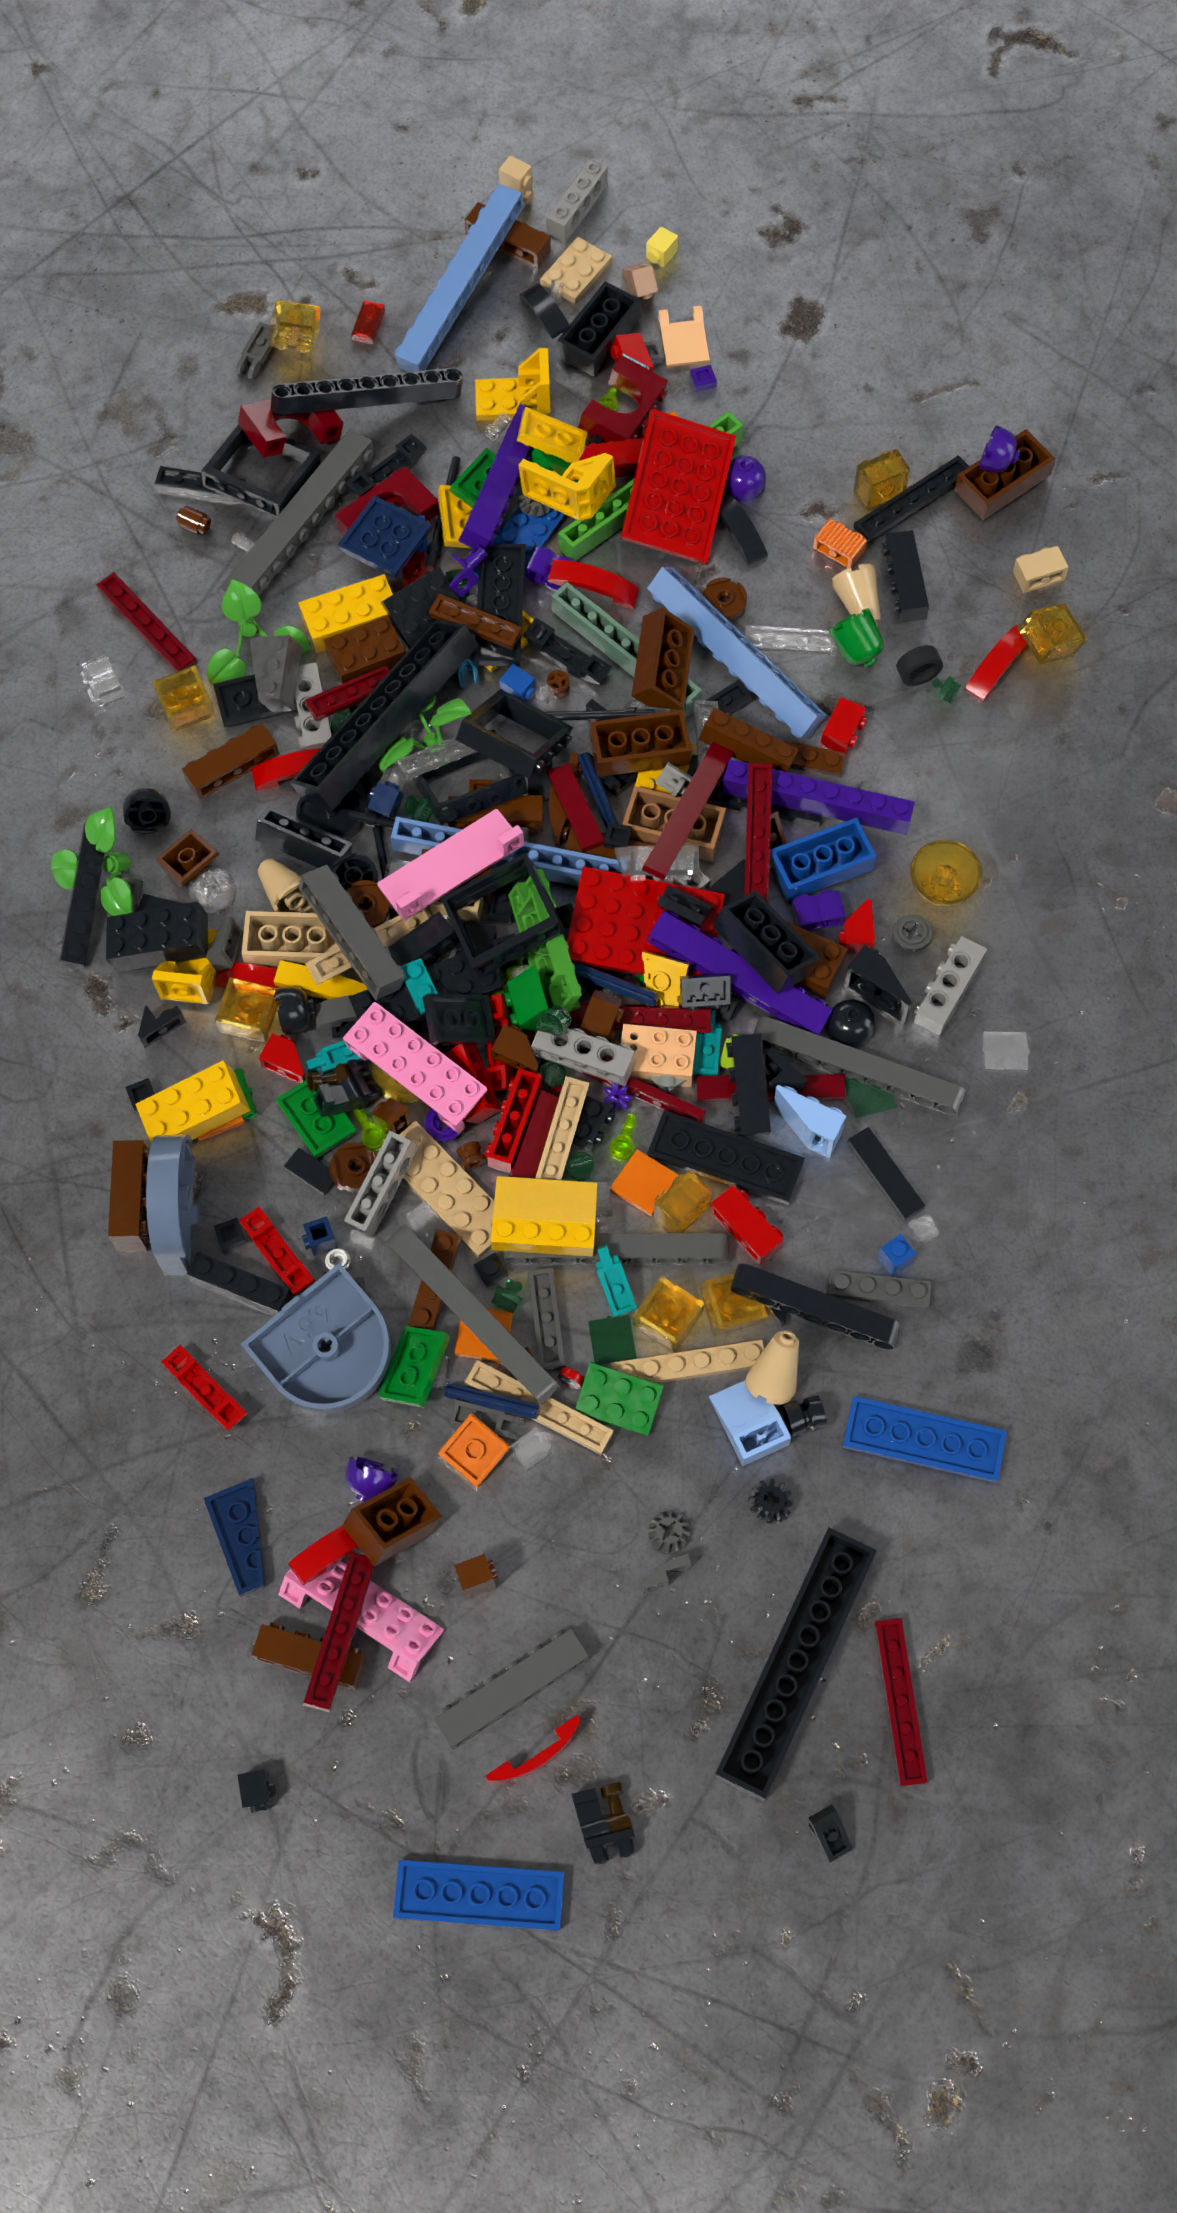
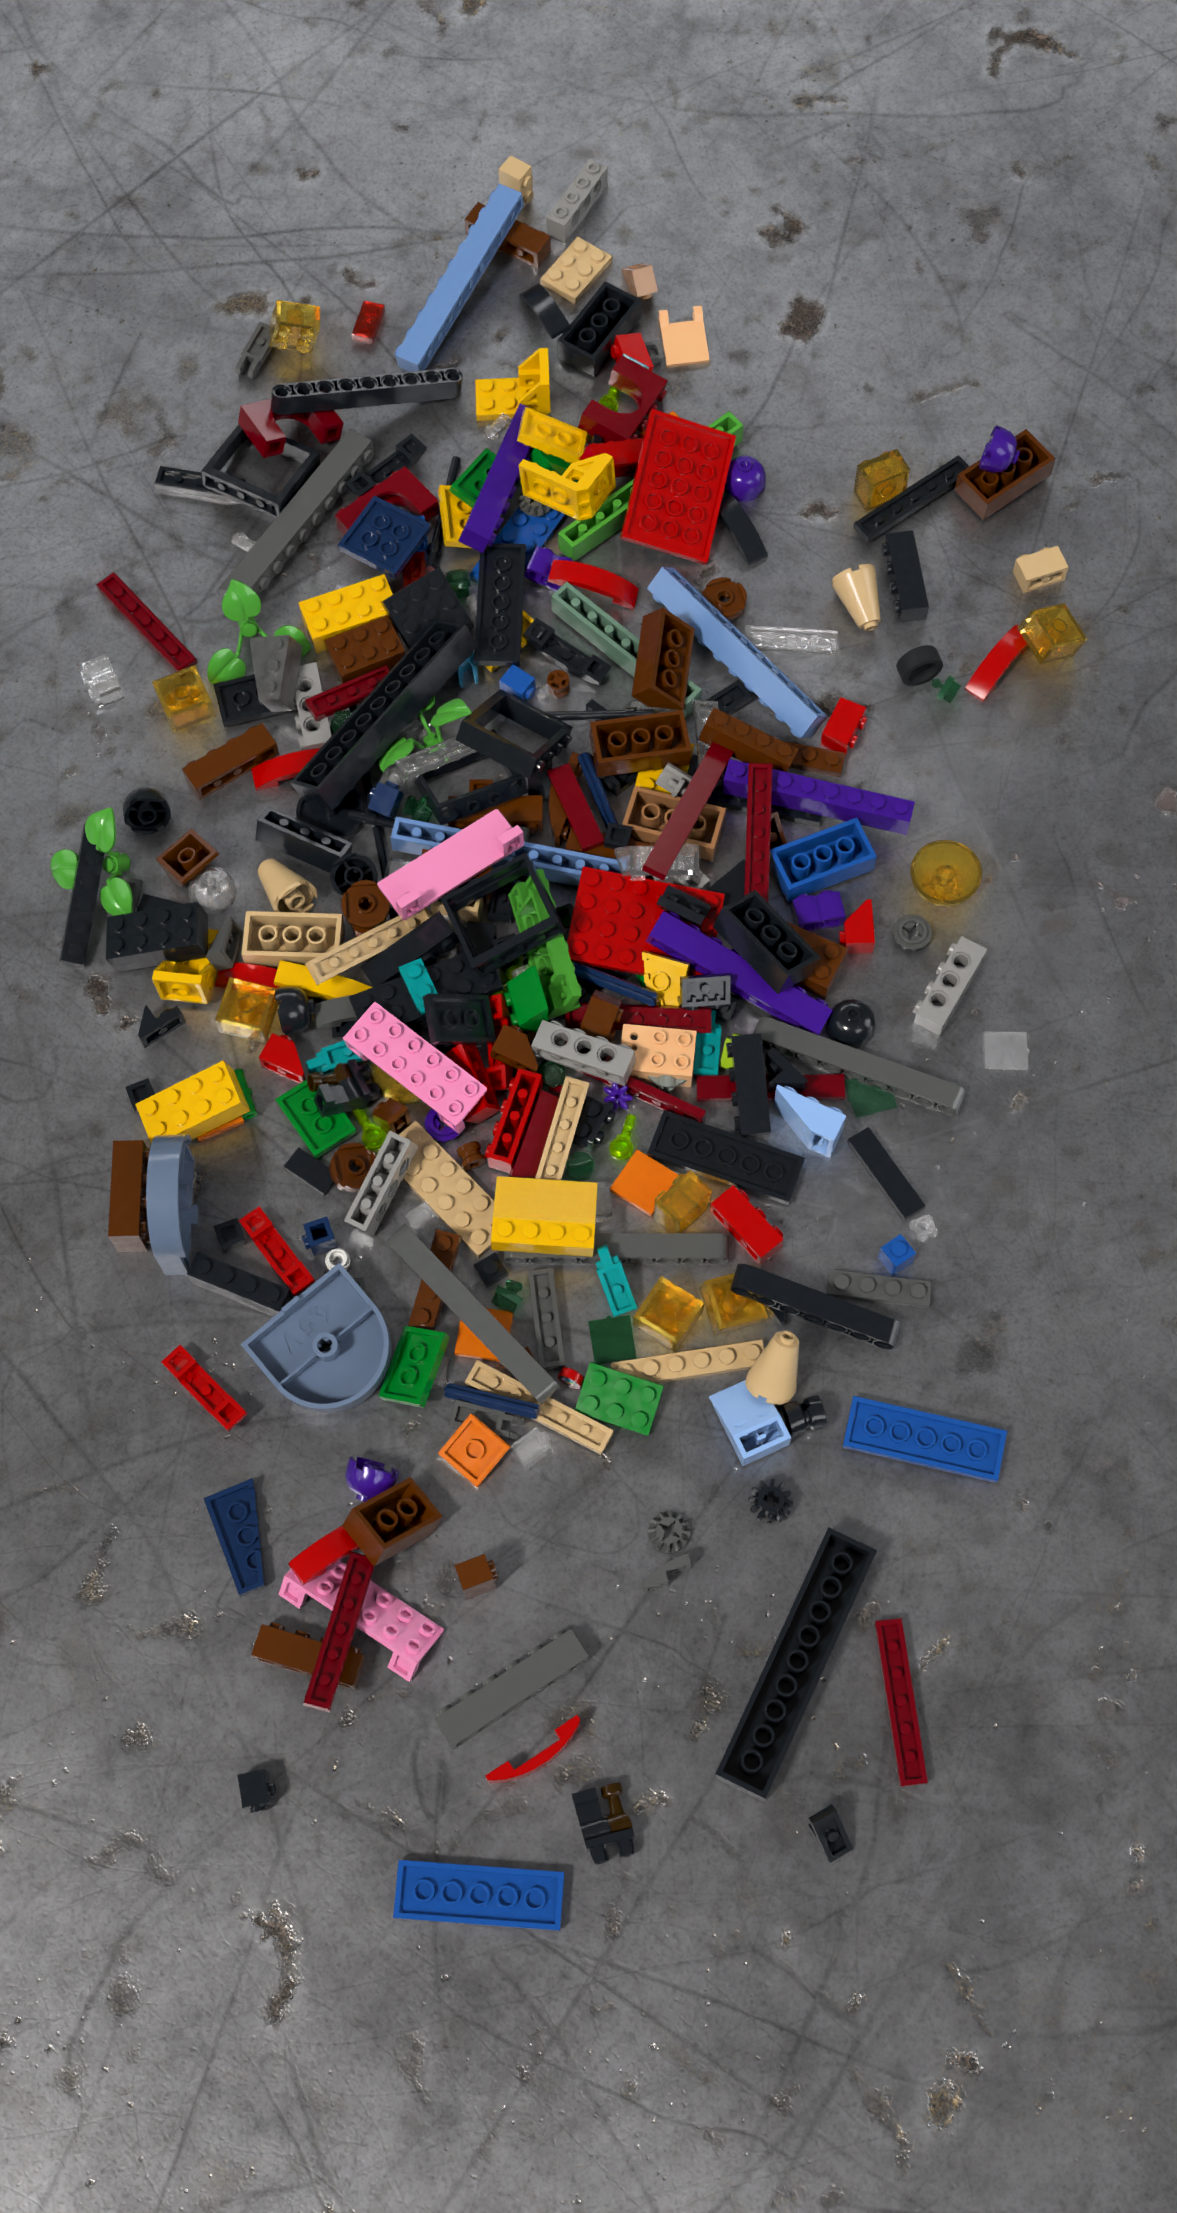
reddish brown brick [176,506,211,535] -> none
dark grey brick [298,865,405,1000] -> none
reddish brown plate [429,594,522,650] -> none
dark purple bracket [449,544,488,597] -> none
clear green piece [536,1005,572,1036] -> none
clear pin [548,280,564,307] -> none
light yellow brick [646,226,678,267] -> none
dark purple tile [690,365,717,392] -> none
orange brick [813,519,867,569] -> none
green cylinder [828,608,884,667] -> none
black slope [844,945,912,1026] -> none

